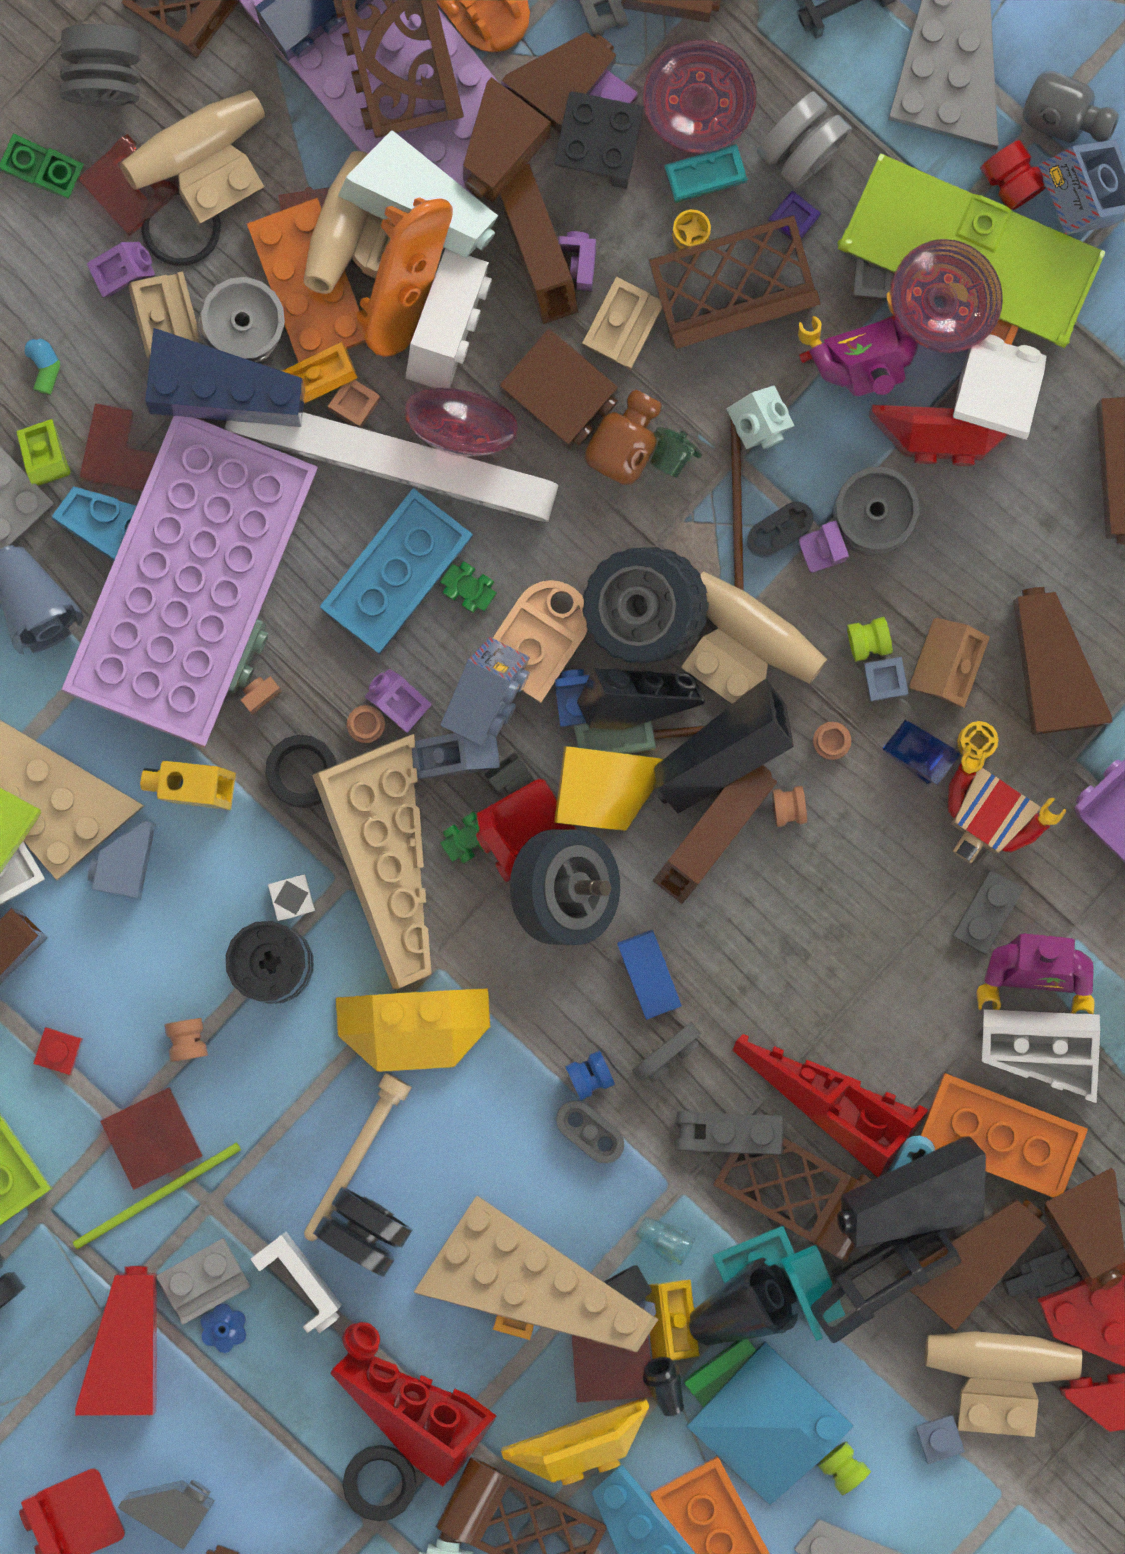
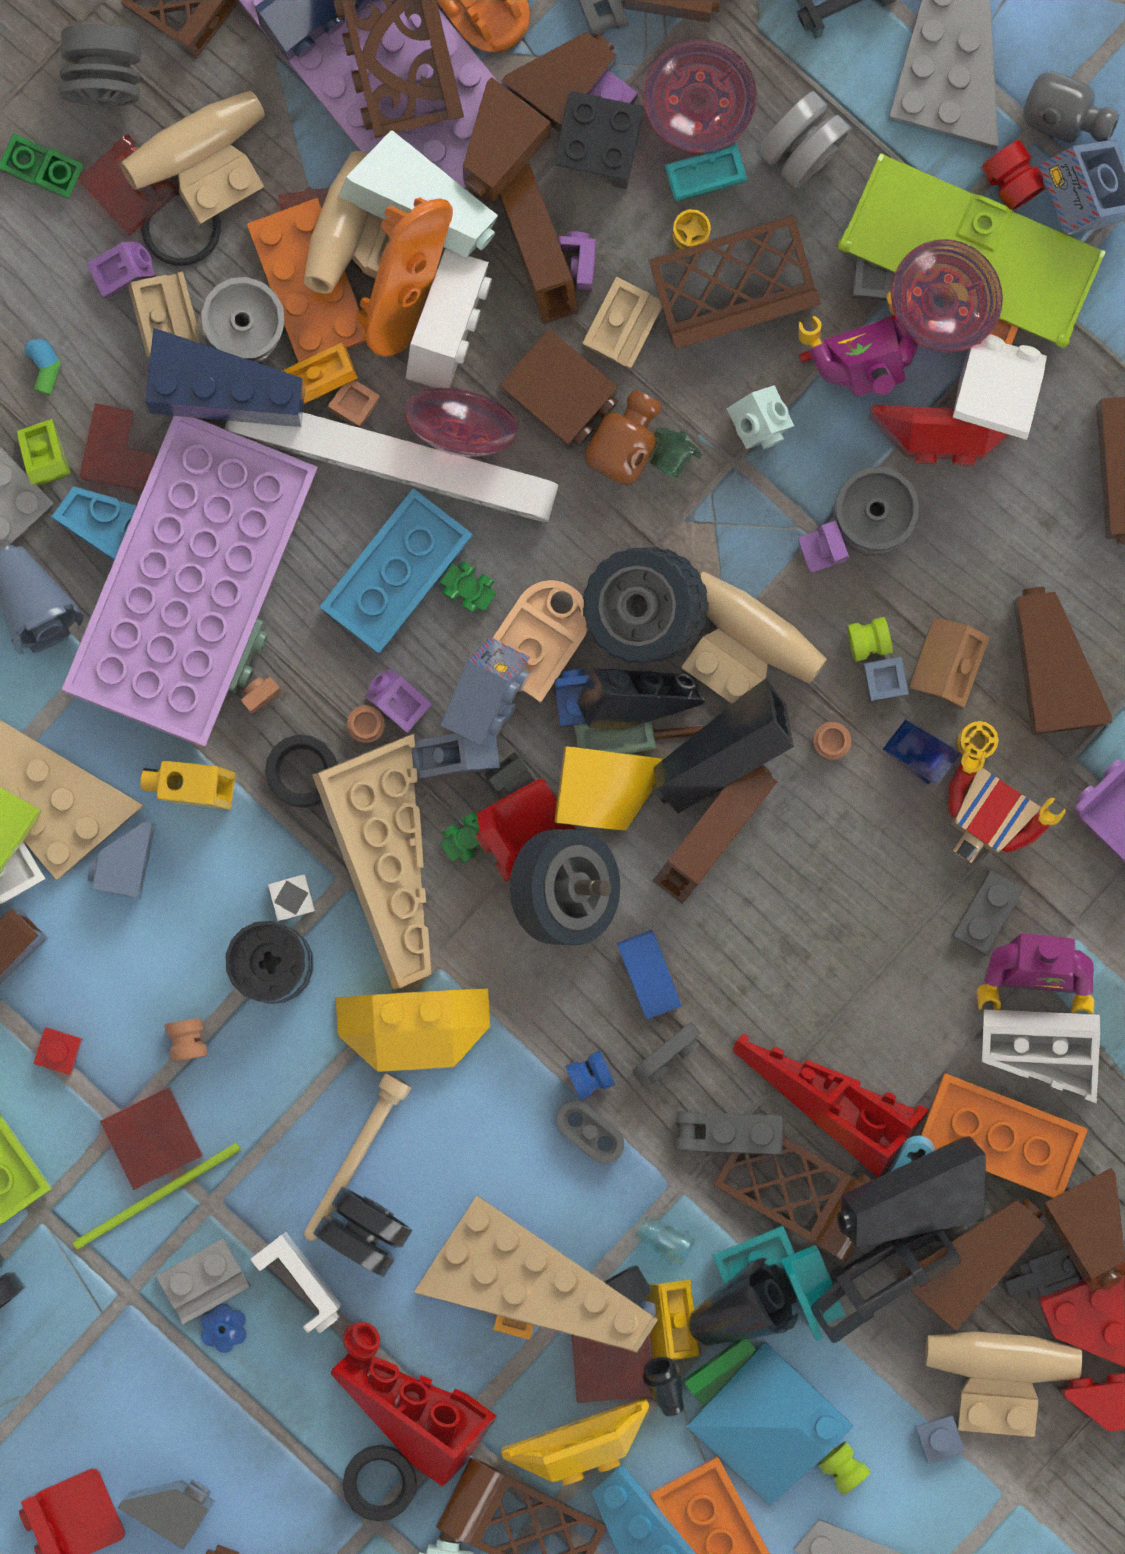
red slope [75,1266,157,1416] -> none
reddish brown axle [730,404,744,591] -> none
black beam [747,502,813,558] -> none
dark purple tile [768,190,821,241] -> none
nougat wheel [772,786,807,827] -> none

